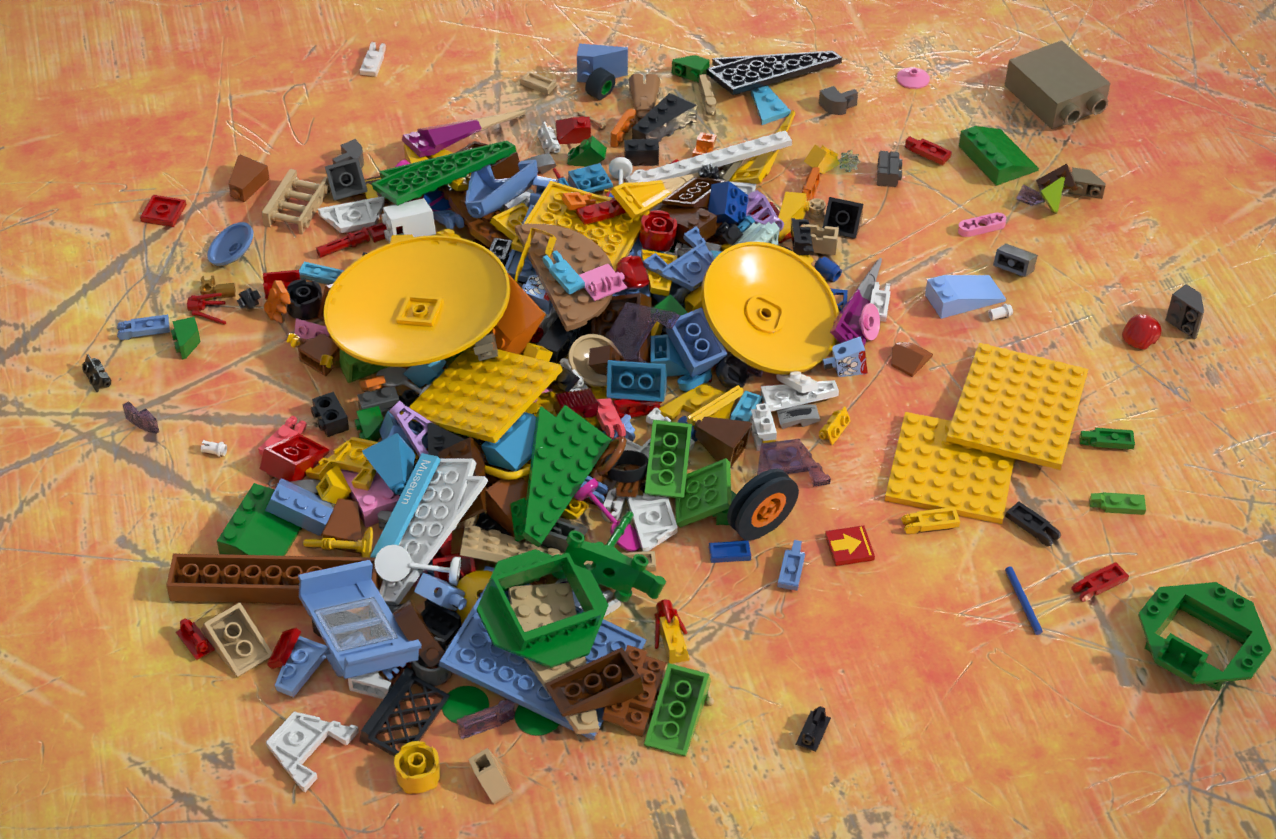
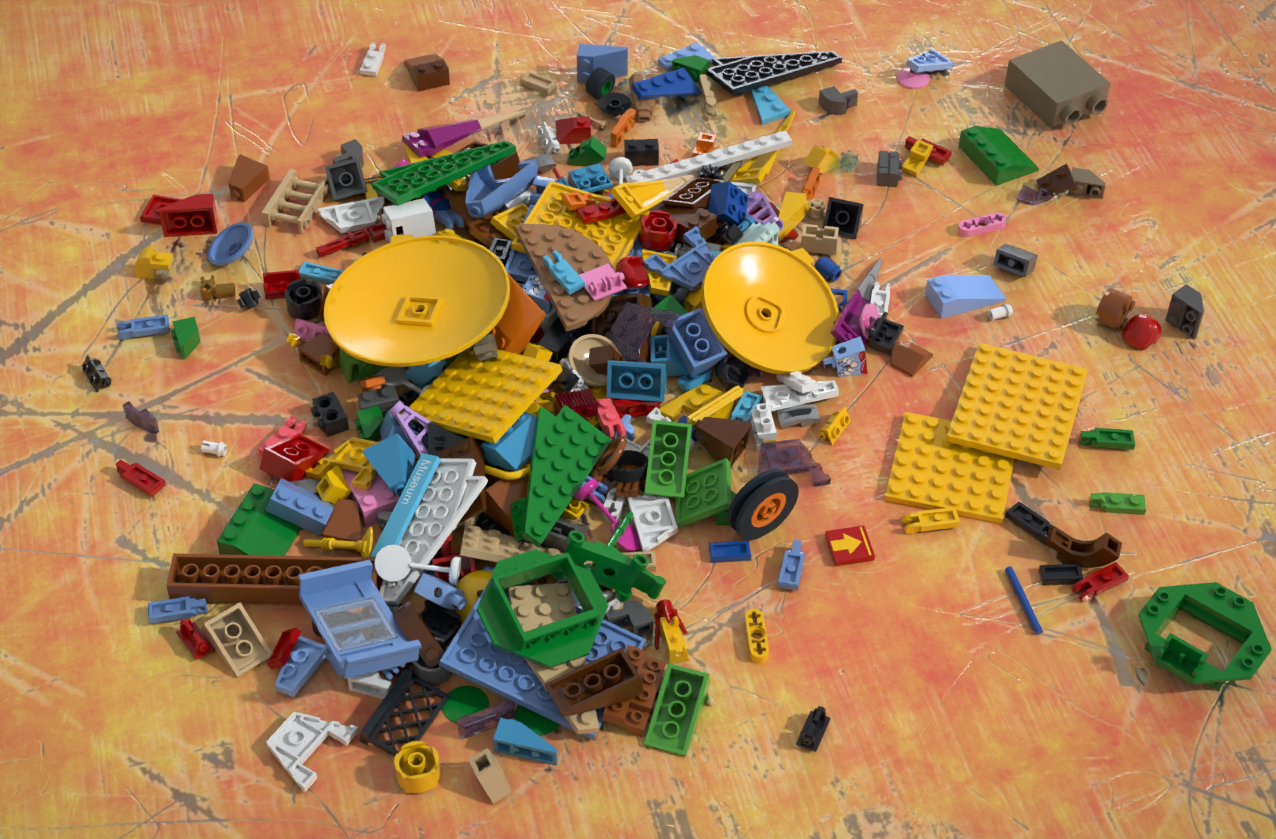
red plant [187,293,226,325] -> none
orange plate [264,280,291,323] -> none
yellow piece [515,228,557,282] -> none
black wedge [632,93,697,142] -> none
black hinge [790,218,814,255] -> none
lime slope [1039,177,1065,214] -> none
none -> red hinge [115,459,166,497]
none -> yellow brick [134,246,174,279]
none -> medium blue hinge [148,596,208,624]
none -> red slope [159,193,218,237]
none -> reddish brown slope [404,53,450,91]
none -> dark azure slope [493,718,558,765]
none -> black dish [598,92,631,115]
none -> dark grey brick [606,601,653,637]
none -> blue wing [631,68,701,100]
none -> light blue wing [658,42,715,72]
none -> yellow beam [745,609,769,663]
none -> black bracket [868,311,904,354]
none -> yellow slope [901,140,933,177]
none -> light blue wing [906,48,953,73]
none -> black tile [1039,564,1083,586]
none -> reddish brown arch [1046,526,1122,568]
none -> dark orange brick [1095,288,1135,330]

